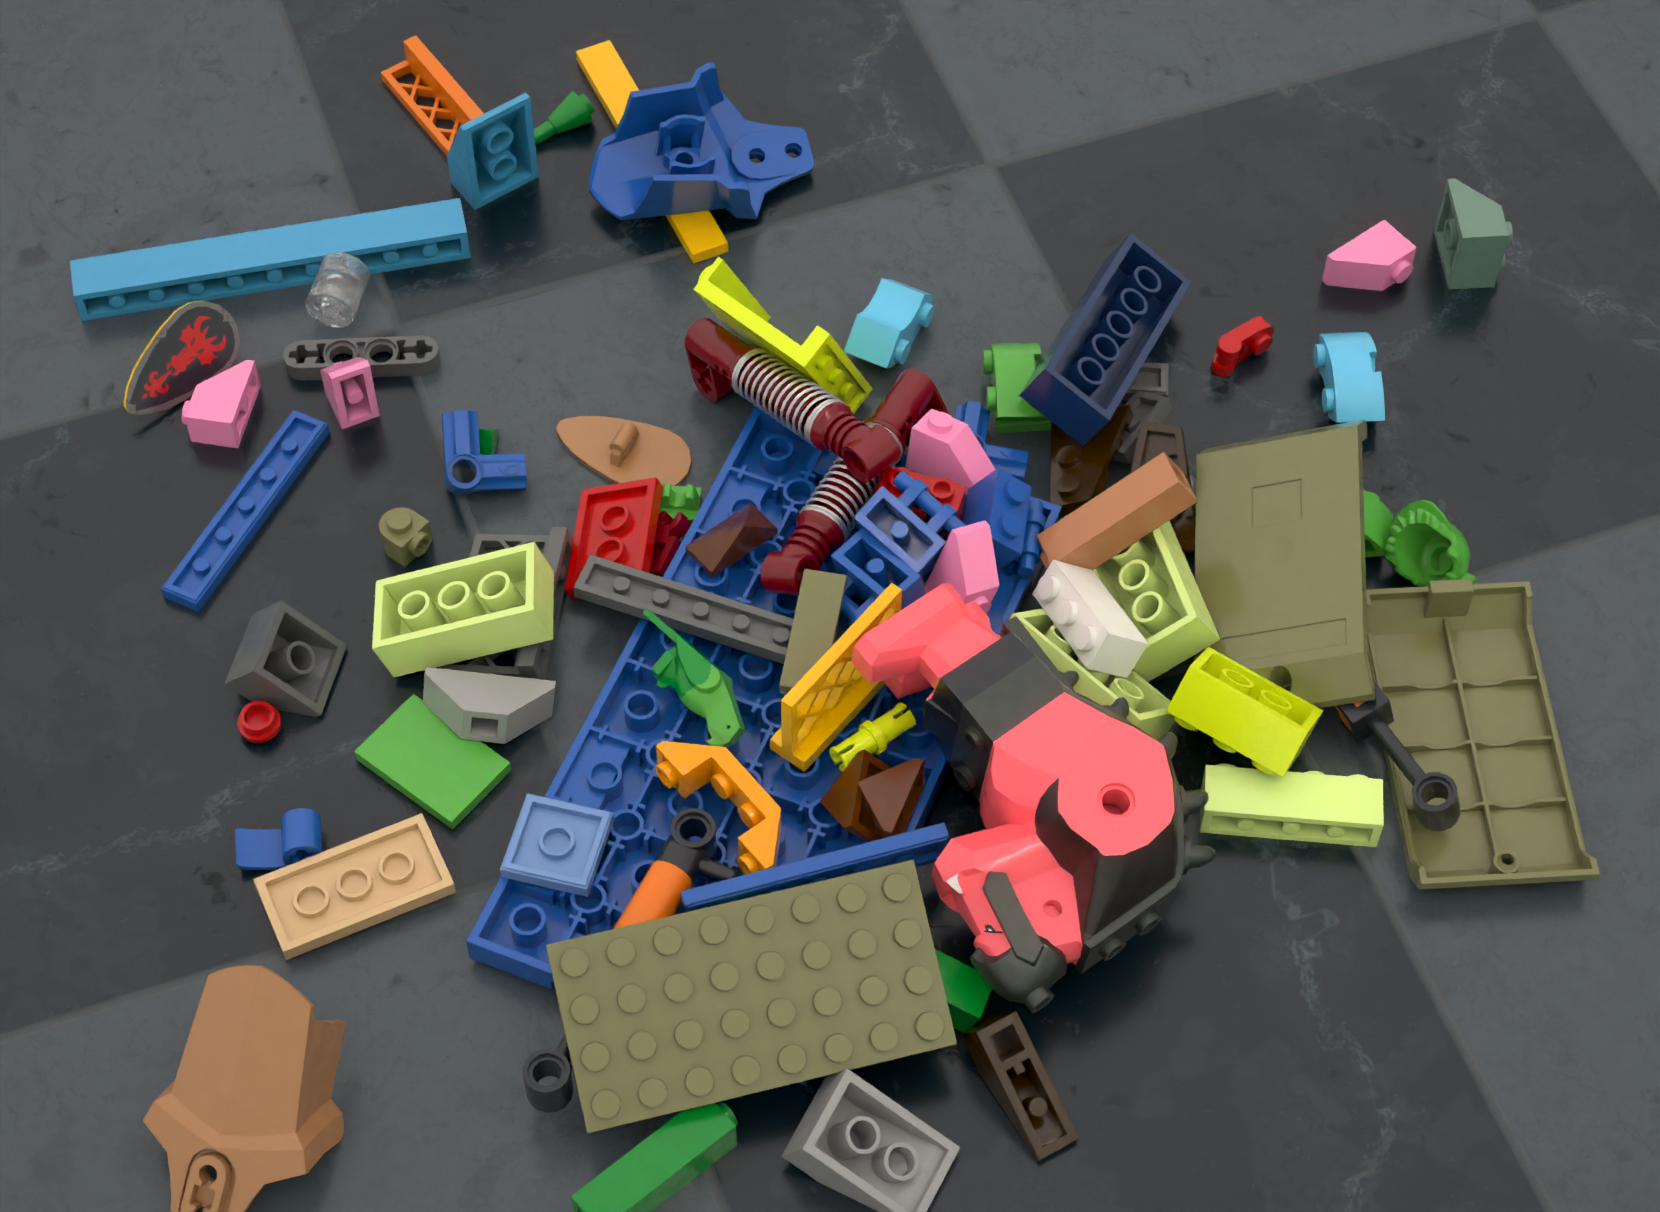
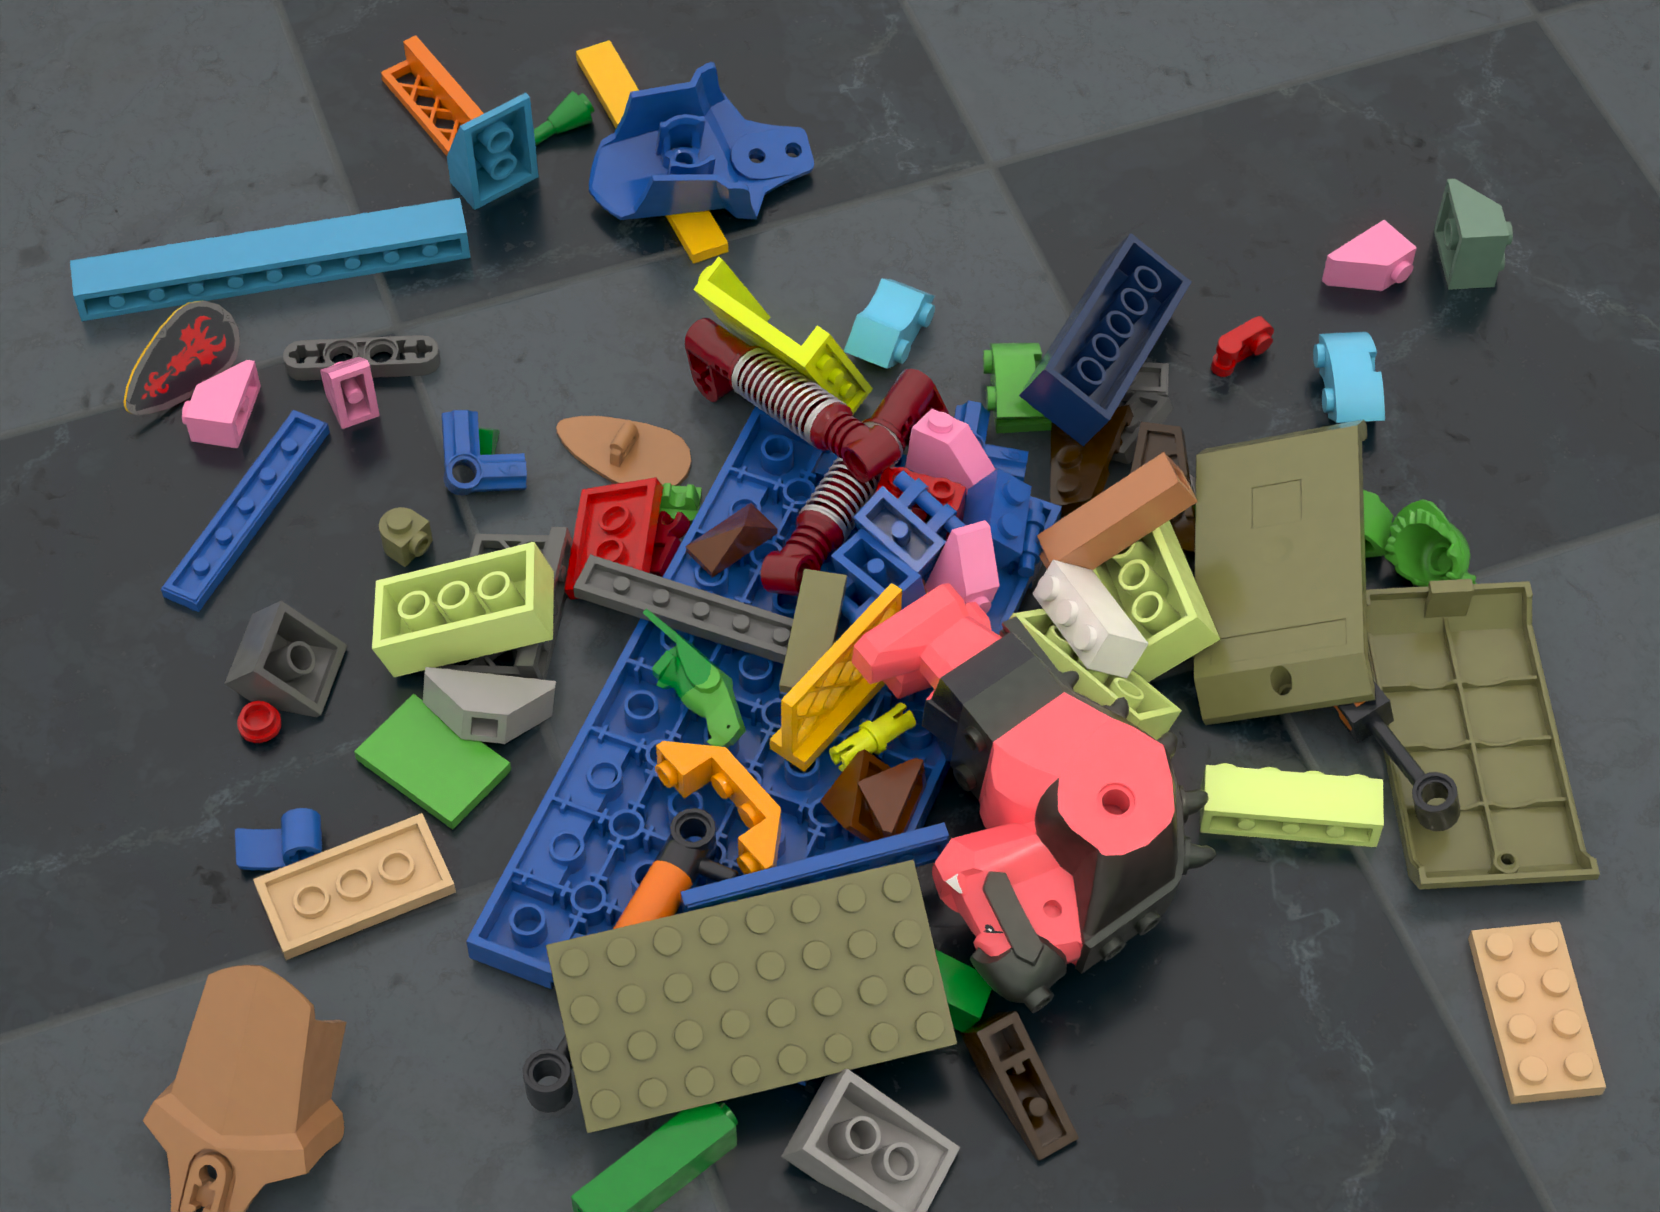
clear wheel [305,252,370,328] -> none
medium blue tile [500,793,614,897] -> none
neon yellow brick [1166,647,1323,777] -> none
none -> tan plate [1468,922,1606,1104]

